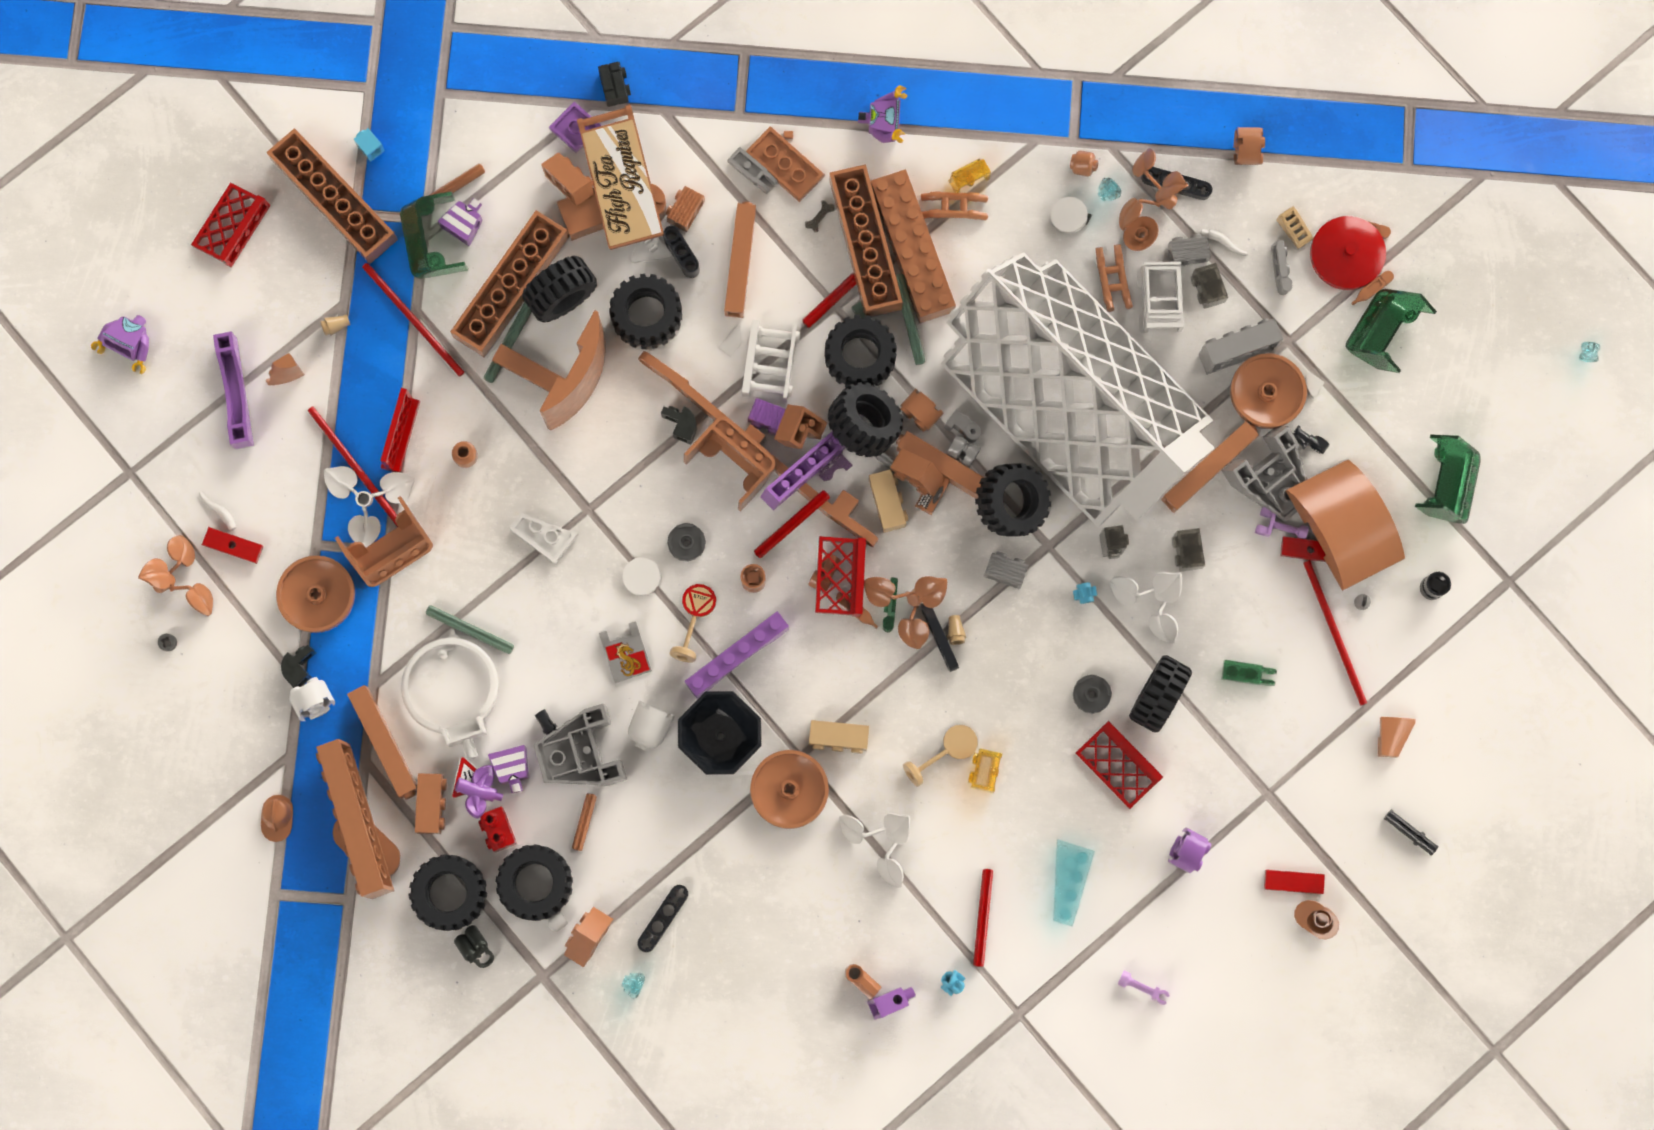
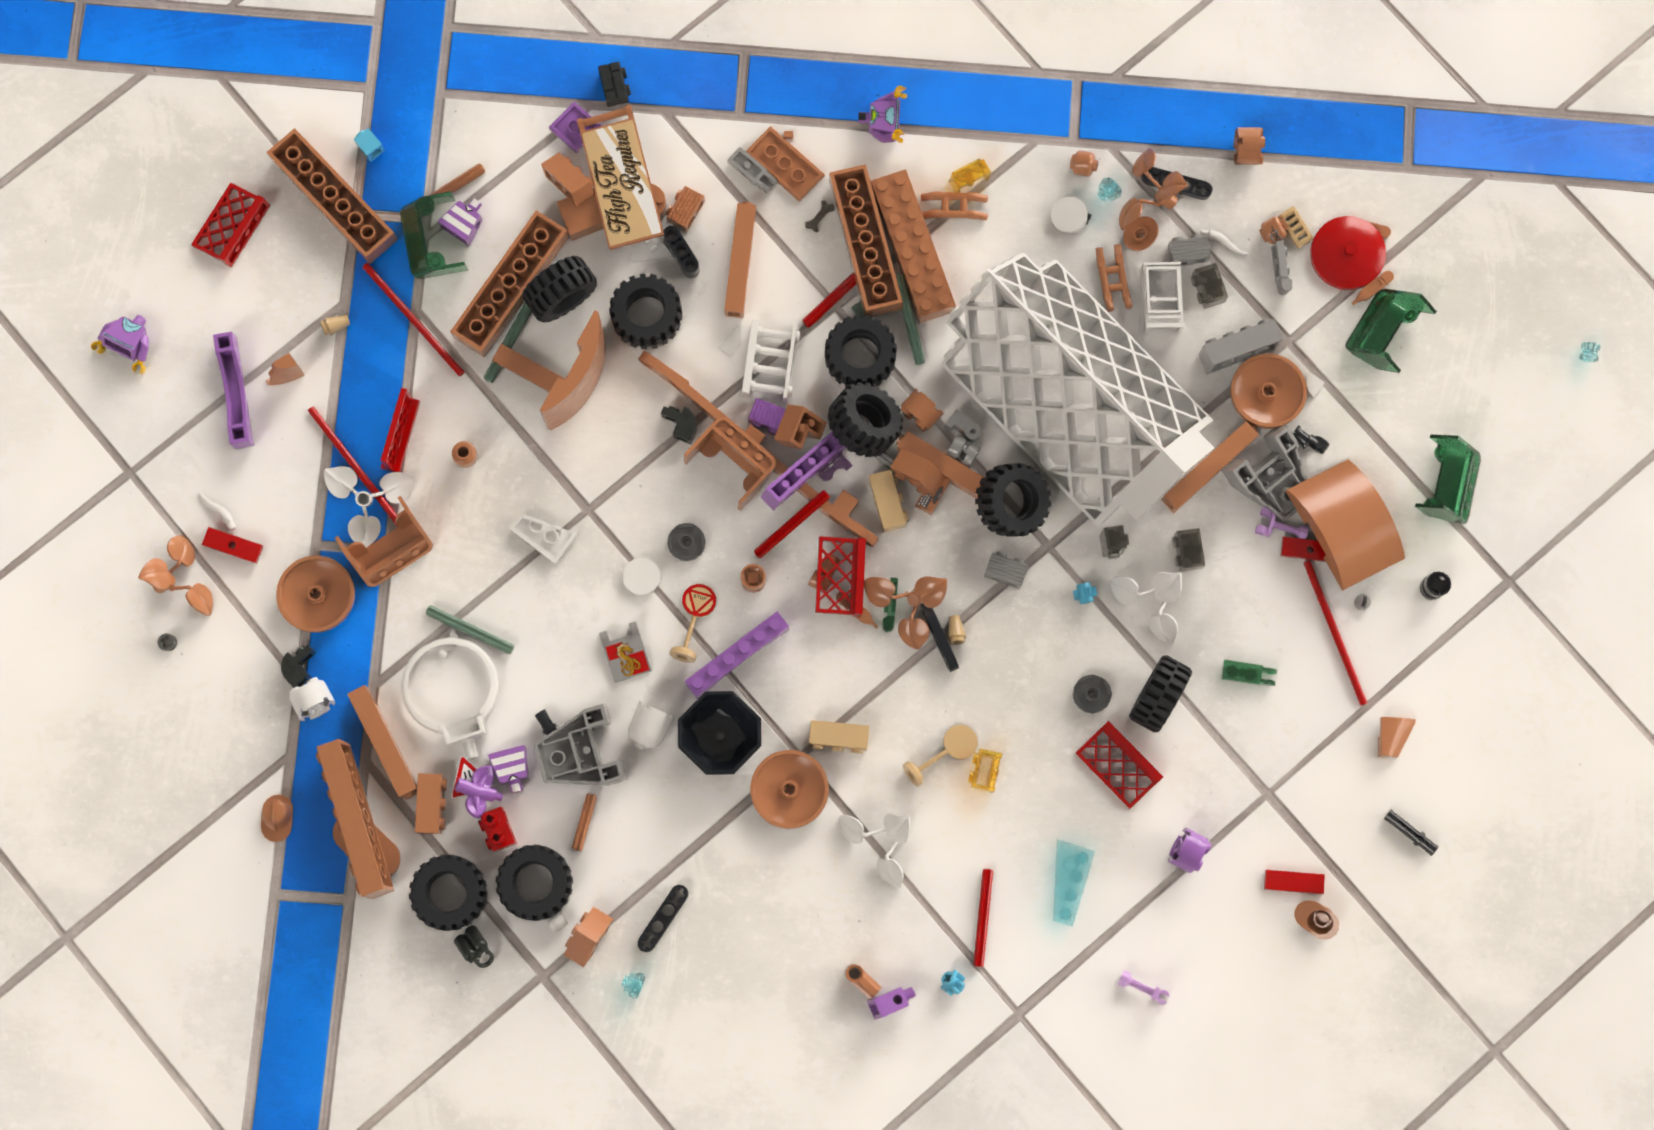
none -> nougat head [1259,216,1289,244]

